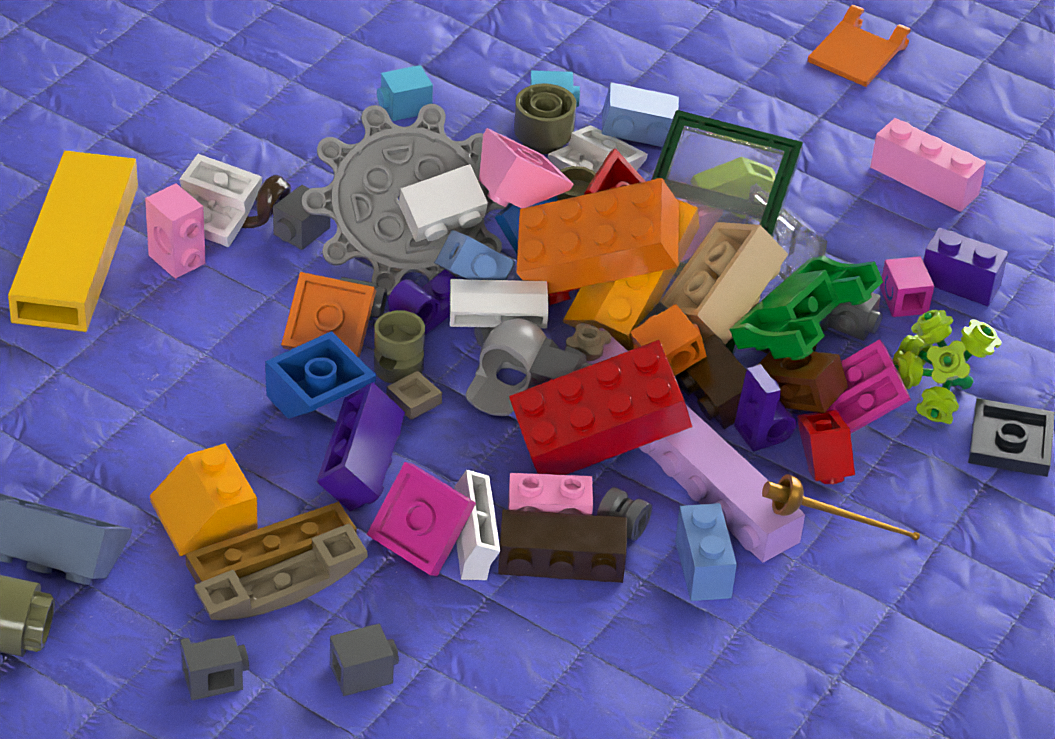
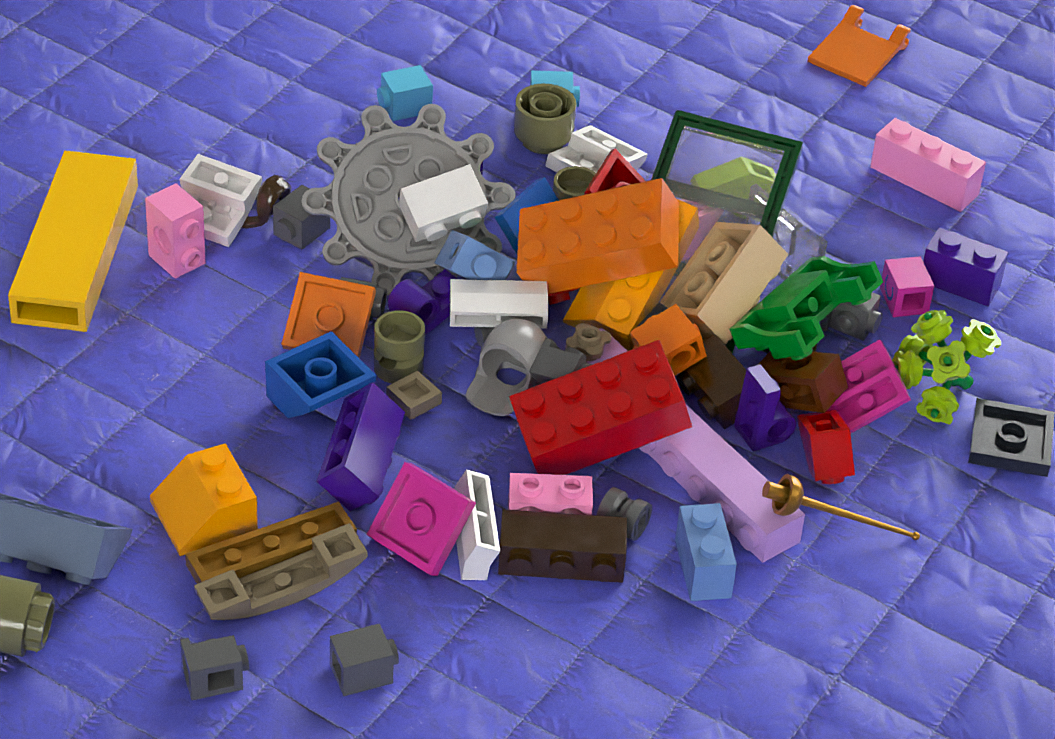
bright pink slope [479,128,574,208] -> none
medium blue brick [602,82,679,147] -> none

